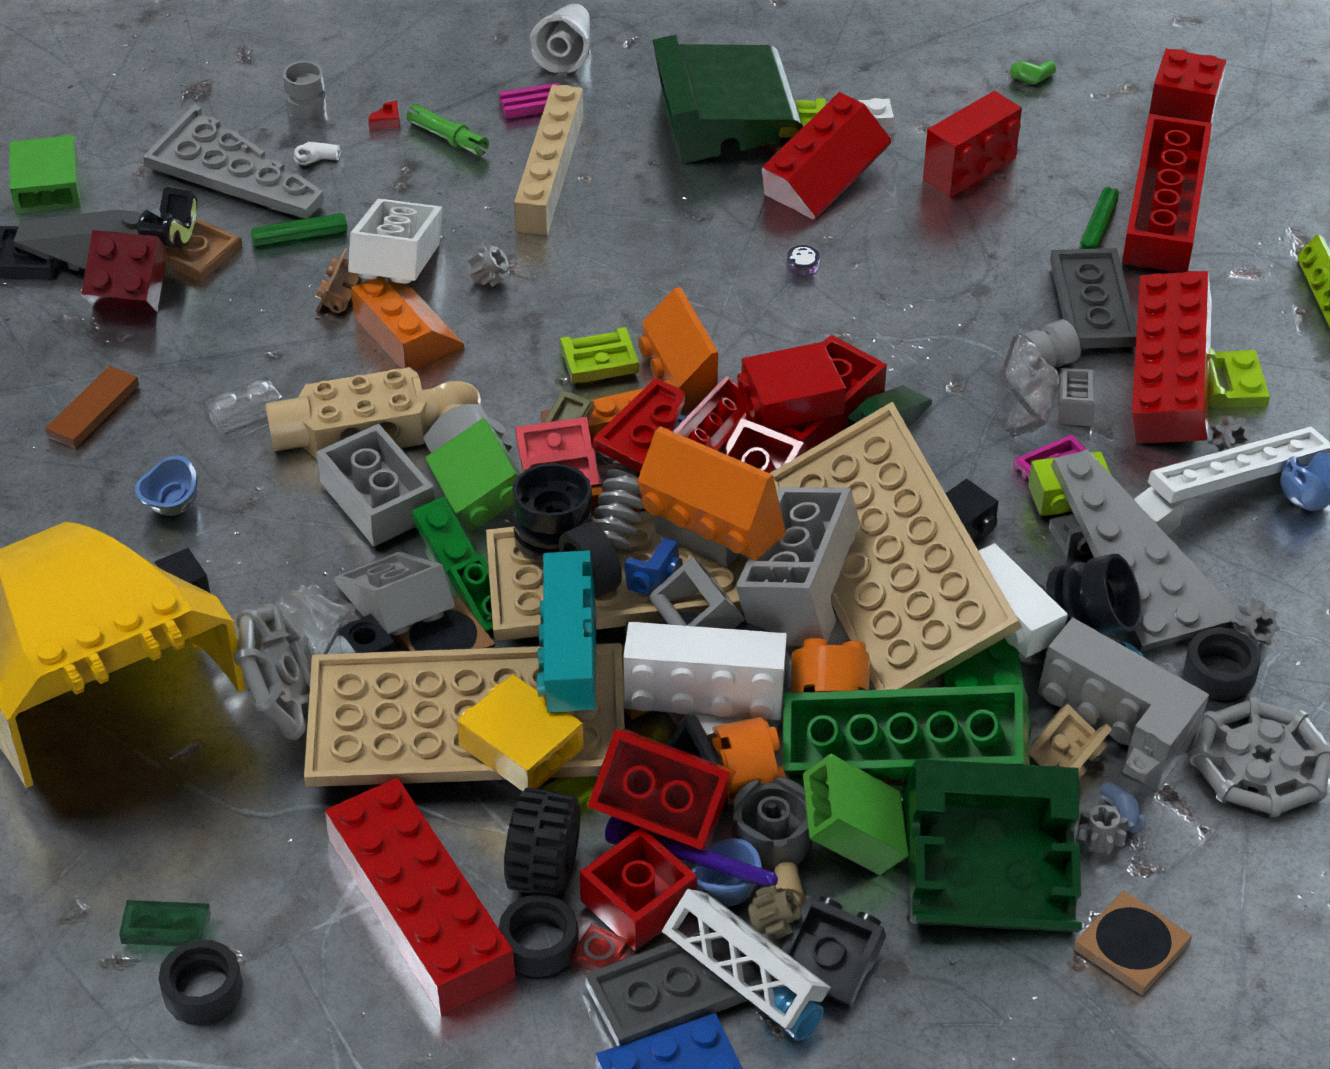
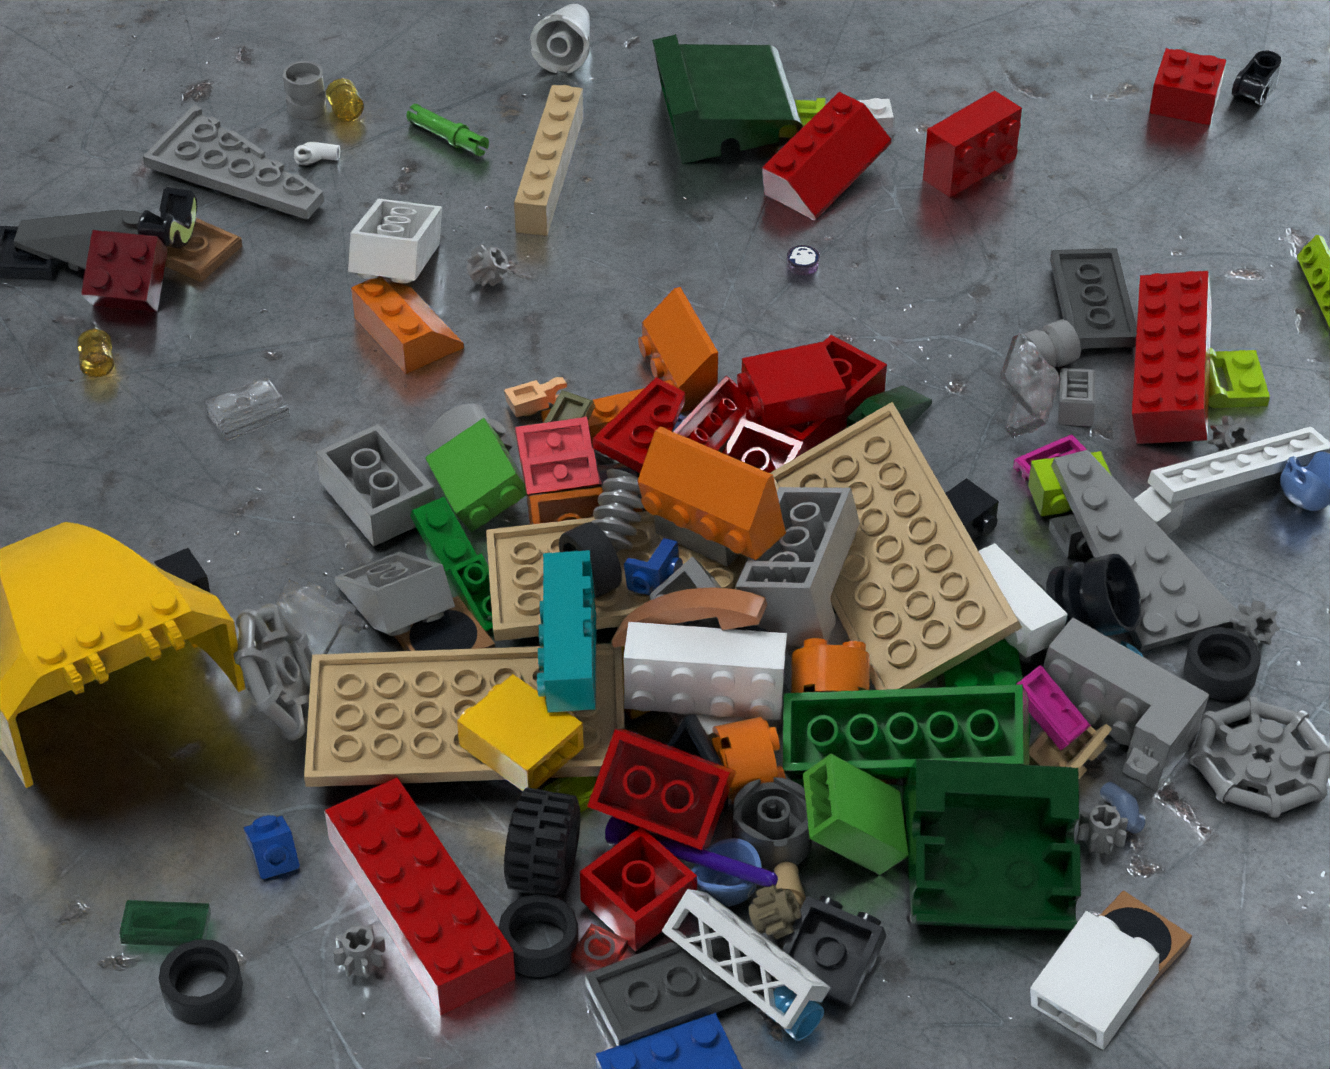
bright green brick [9,135,81,214] -> none
dark orange tile [45,366,139,449] -> none
medium blue helmet [135,456,198,516] -> none
green axle [251,213,348,247] -> none
tan brick [265,367,481,460] -> none
medium nougat hinge [315,248,360,313] -> none
black brick [338,614,395,654] -> none
red tile [368,100,400,131] -> none
dark pink tile [499,83,560,119] -> none
black wheel [512,463,592,562] -> none
lime plate [559,327,639,384] -> none
bright green arm [1010,60,1056,85] -> none
green axle [1079,186,1119,249] -> none
red brick [1122,114,1212,273] -> none
none -> clear yellow wheel [77,329,114,377]
none -> blue bracket [243,815,300,879]
none -> clear yellow wheel [326,78,364,122]
none -> light grey gear [333,925,386,978]
none -> light nougat plate [504,377,567,418]
none -> nougat slope [611,587,768,648]
none -> dark pink plate [1016,665,1091,751]
none -> white brick [1030,911,1159,1051]
none -> black piece [1232,50,1282,106]

